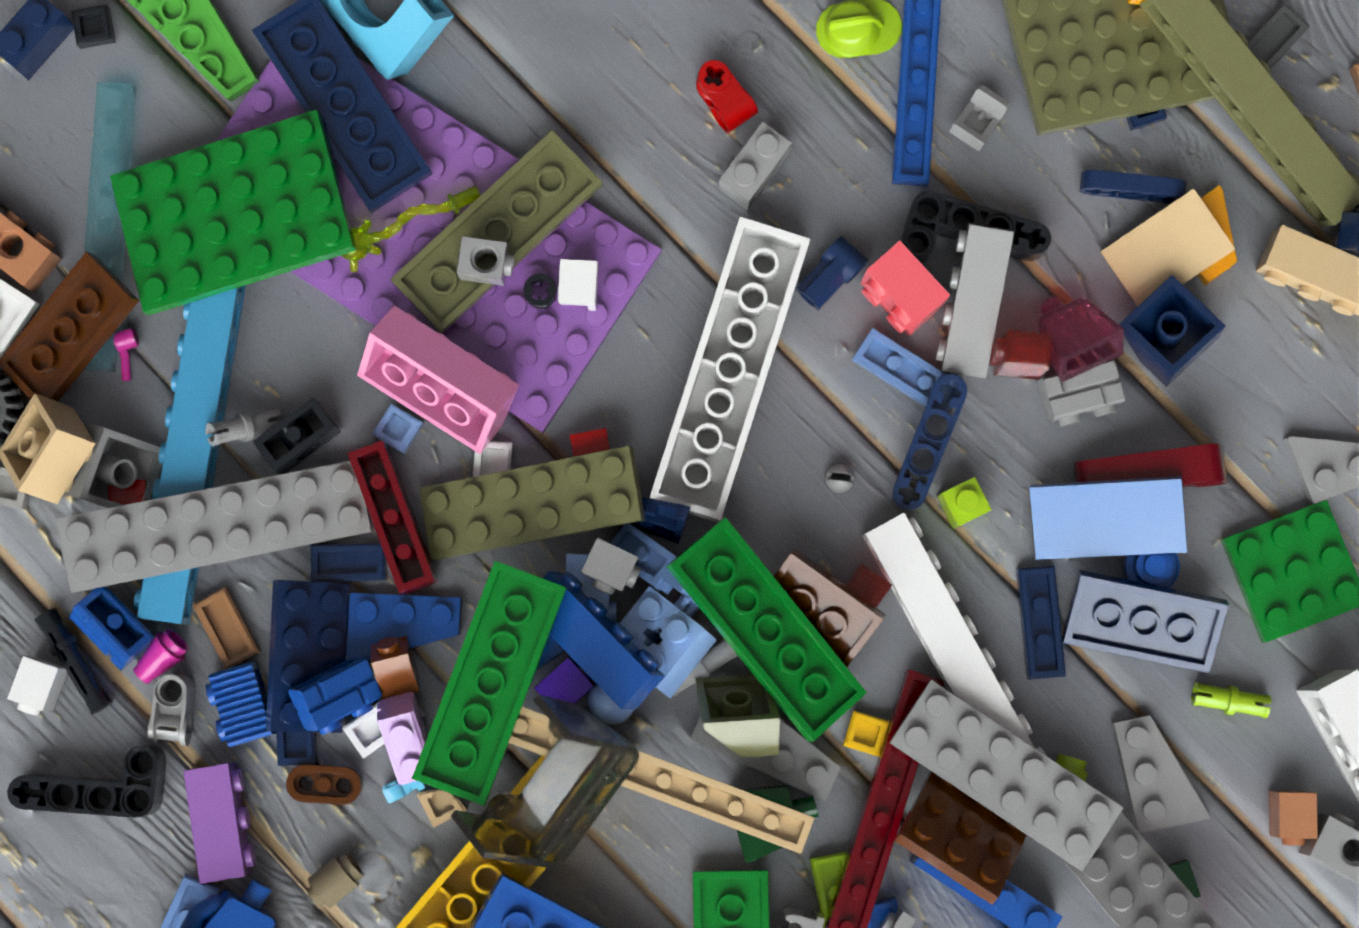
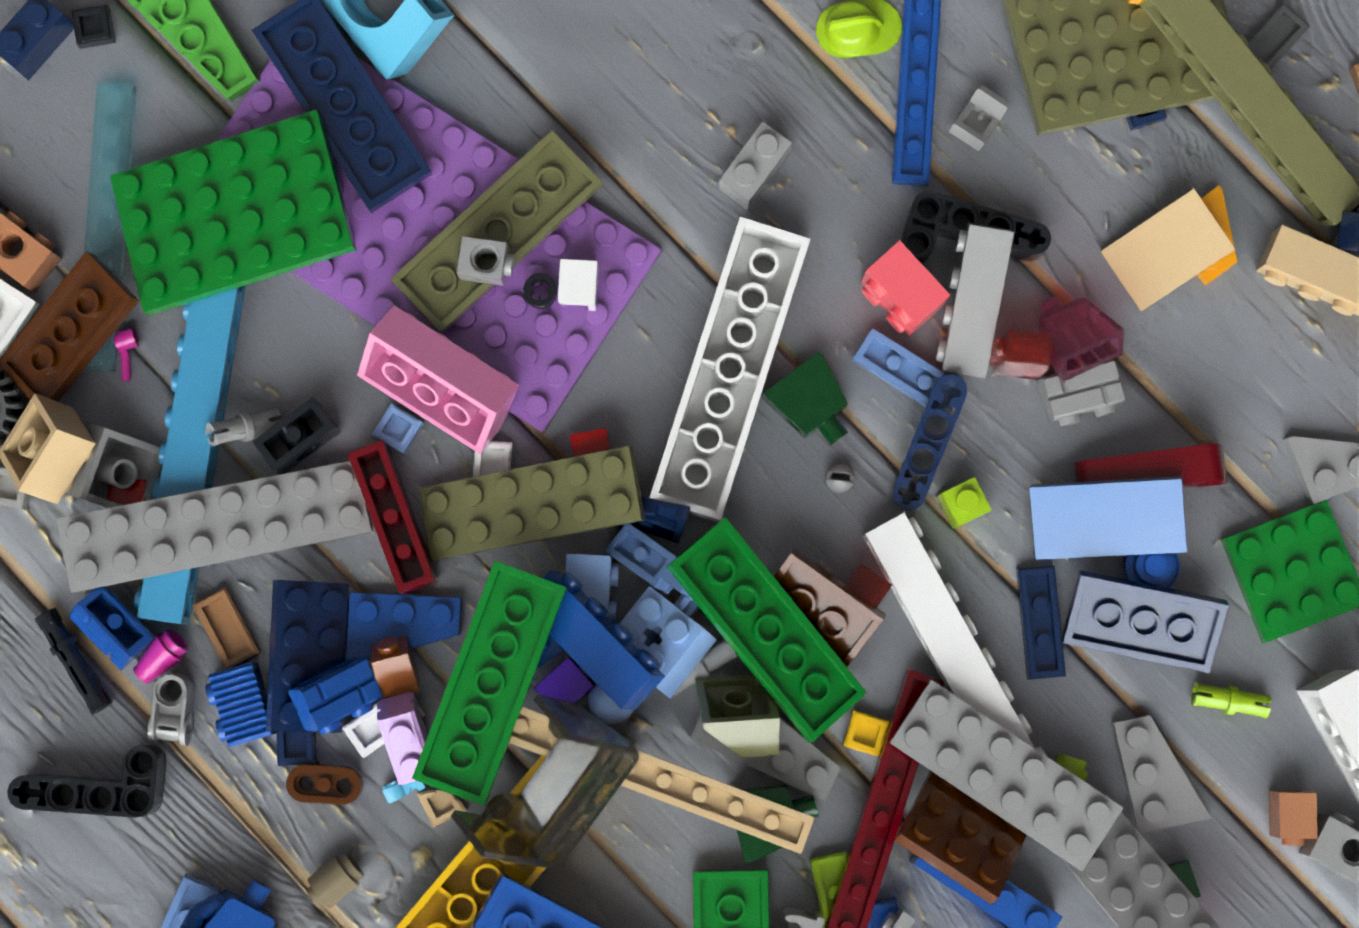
white brick [7,656,67,716] -> none
medium lavender brick [183,762,256,884] -> none
dark blue tile [311,543,387,582] -> none
clear neon green piece [331,185,481,272] -> none
light grey brick [581,538,642,596] -> none
red piece [696,60,758,134] -> none
dark blue piece [796,235,869,311] -> none
dark blue beam [1079,170,1187,204] -> none
dark blue slope [1119,275,1226,387] -> none
none -> dark green torso [762,351,848,446]

